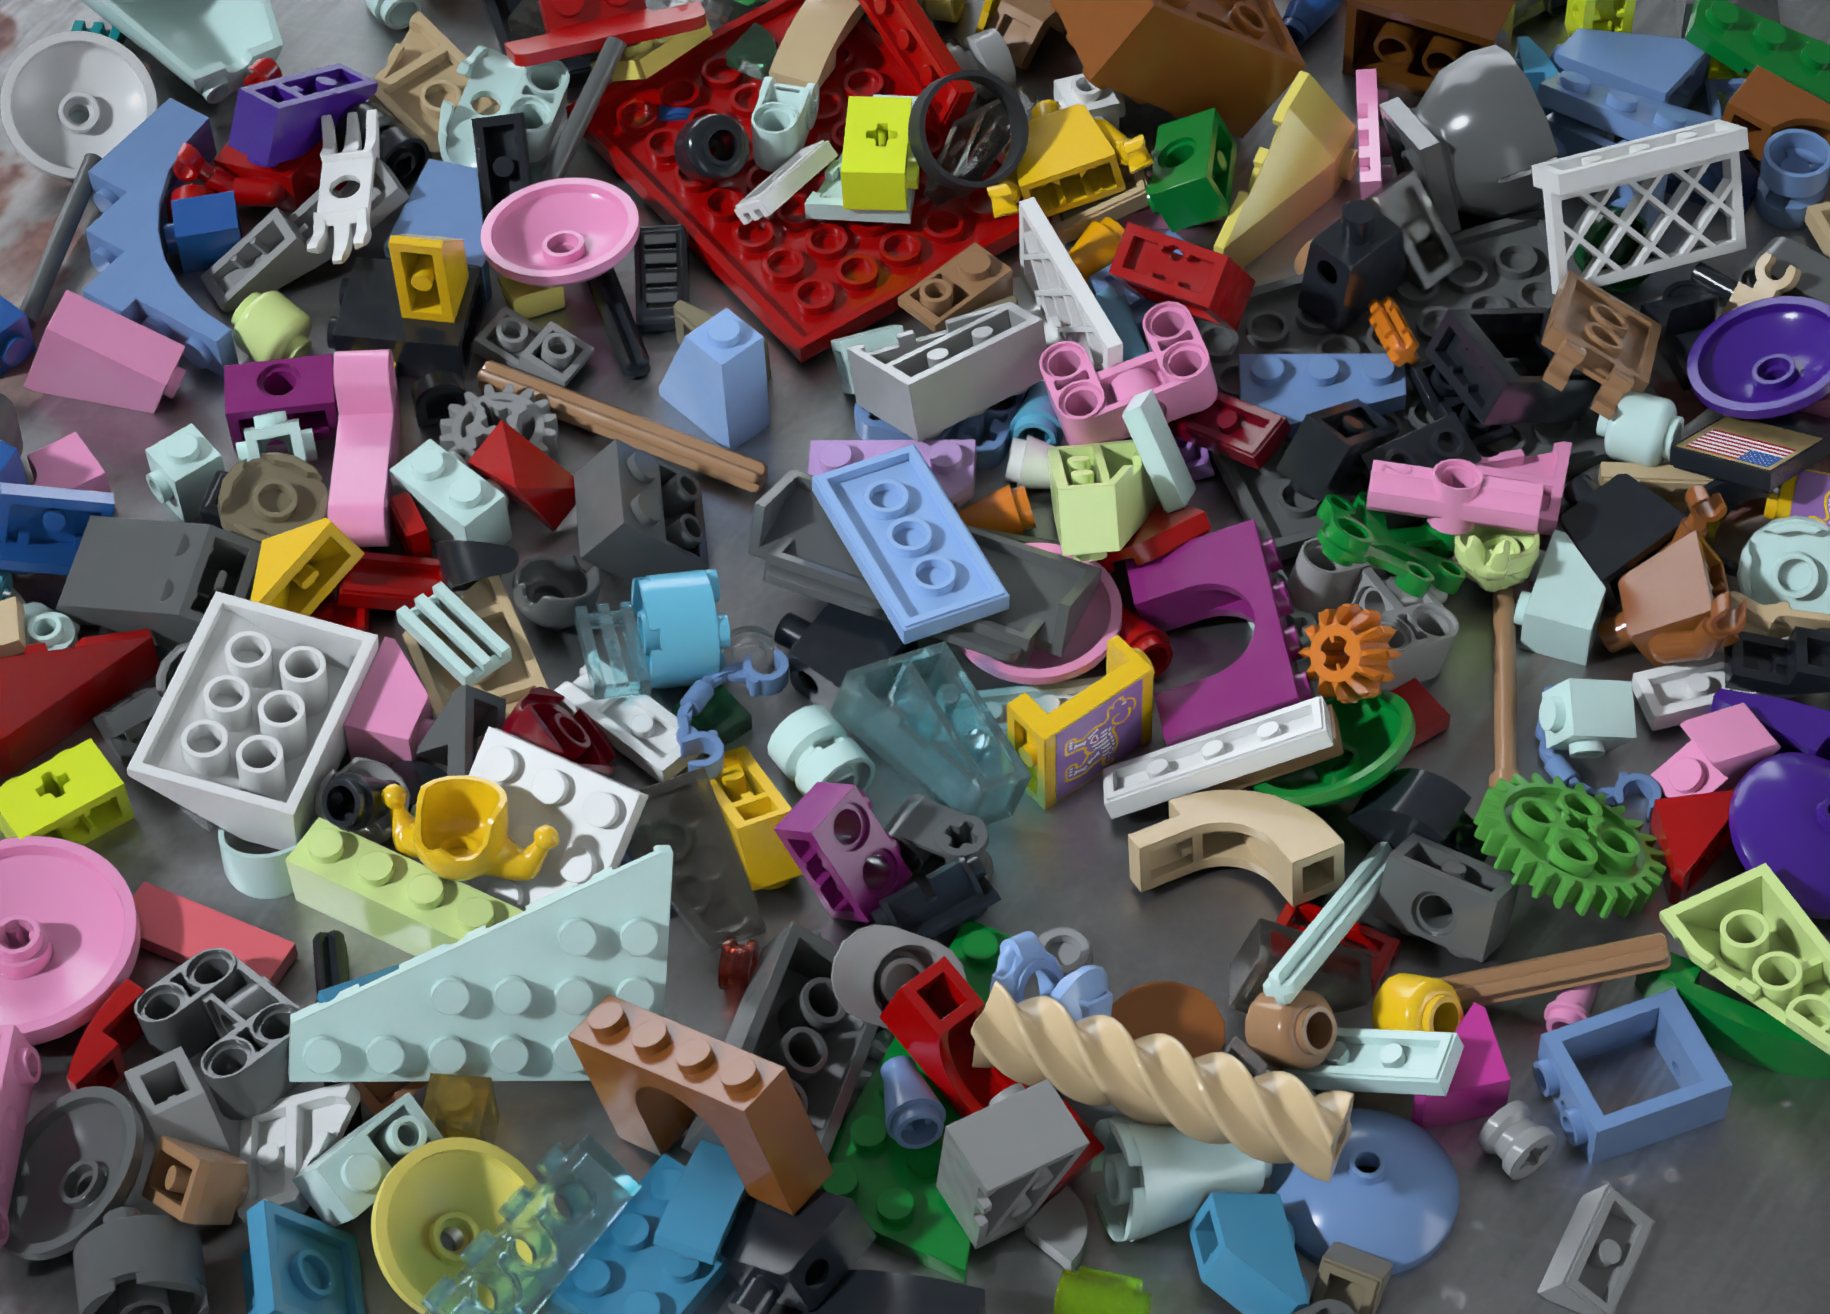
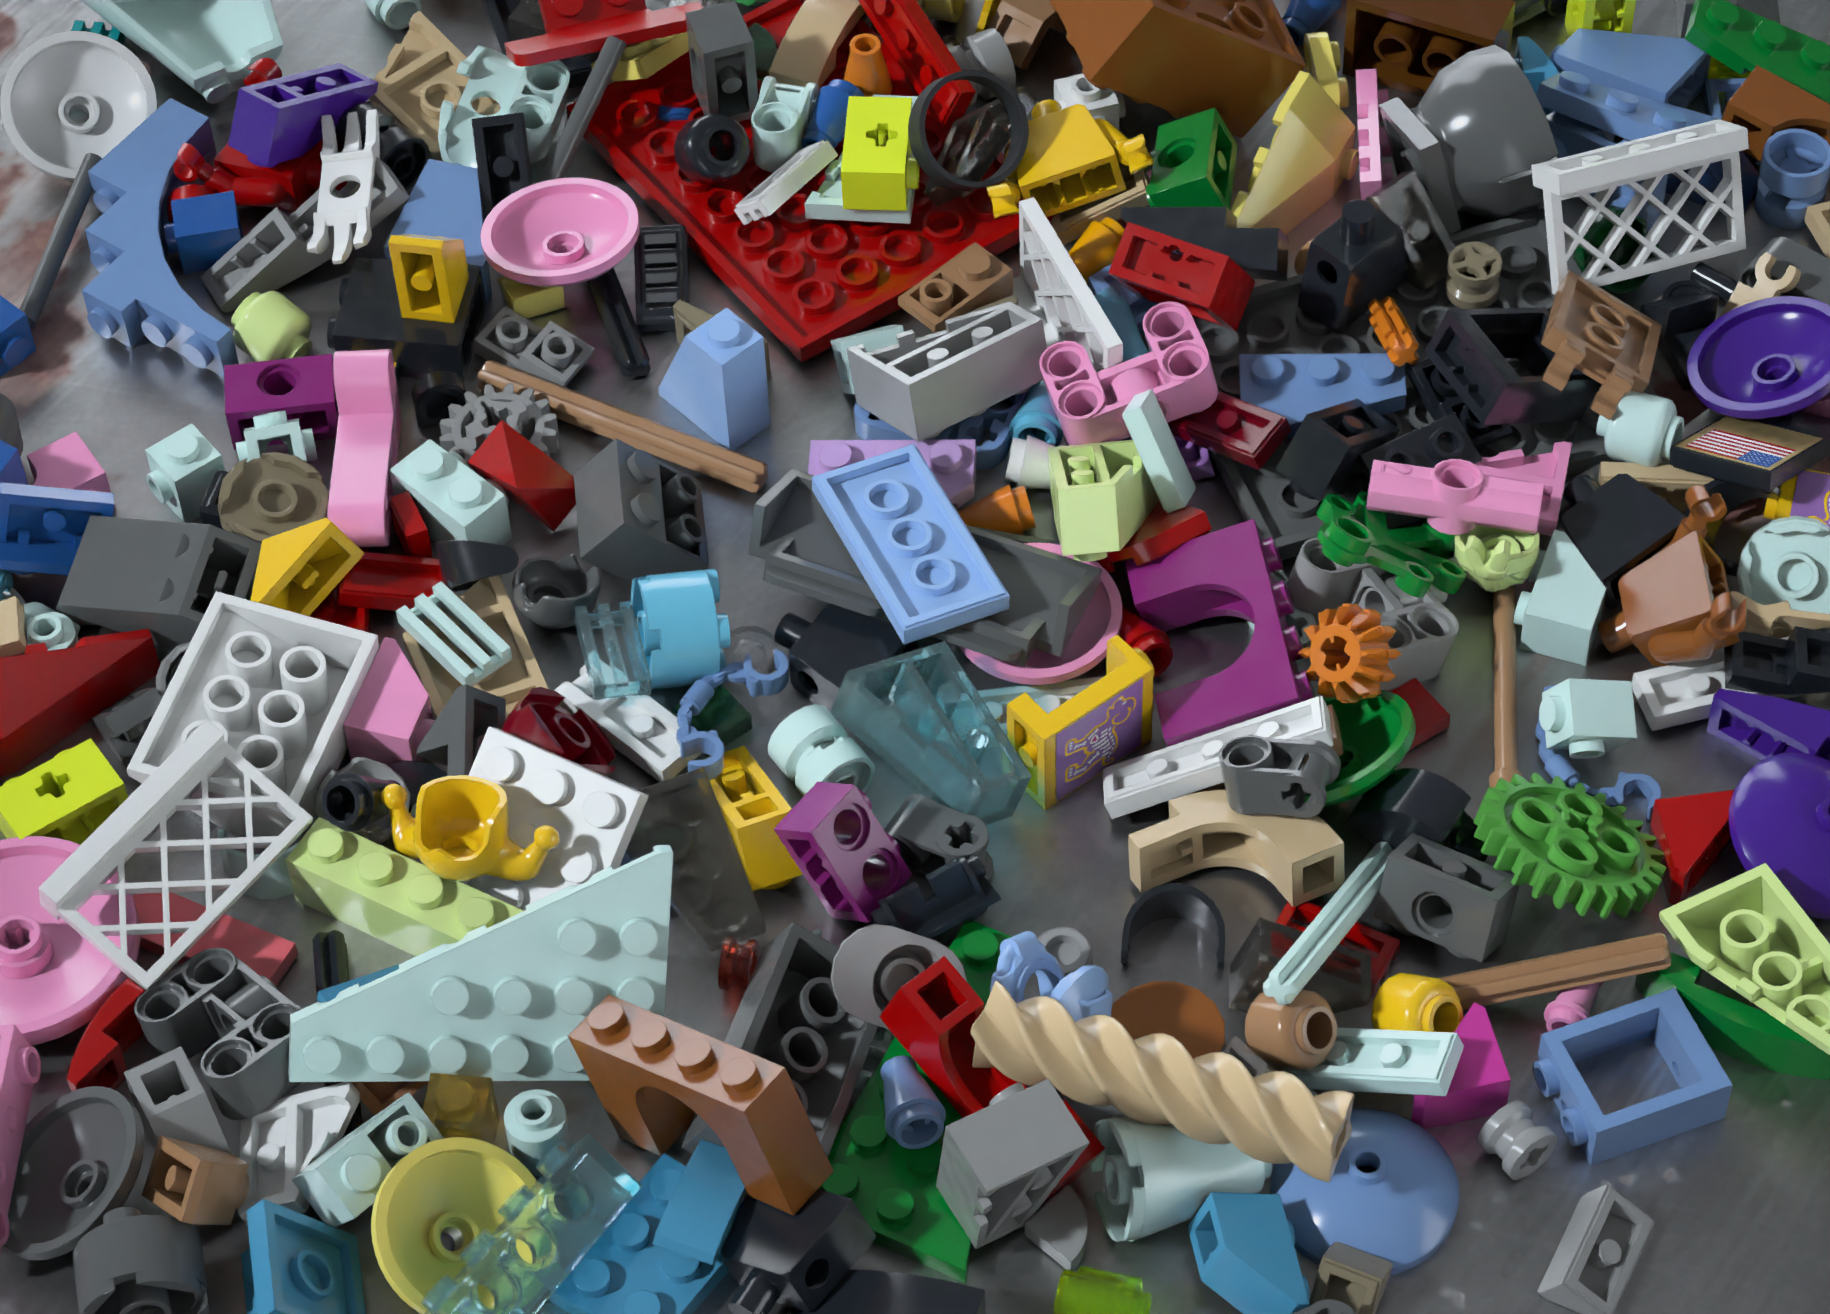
bright pink slope [24,289,187,414] -> none
bright pink slope [1649,703,1781,798] -> none
none -> white fence [38,718,313,990]
none -> light aqua brick [504,1089,572,1176]
none -> dark grey brick [685,0,758,122]
none -> blue cone [801,79,865,149]
none -> orange cone [843,33,893,97]
none -> black slope [1121,207,1289,281]
none -> black helmet [1121,883,1225,970]
none -> dark grey piece [1219,735,1341,818]
none -> light yellow plate [1304,32,1349,109]
none -> dark tan wheel [1445,241,1502,309]

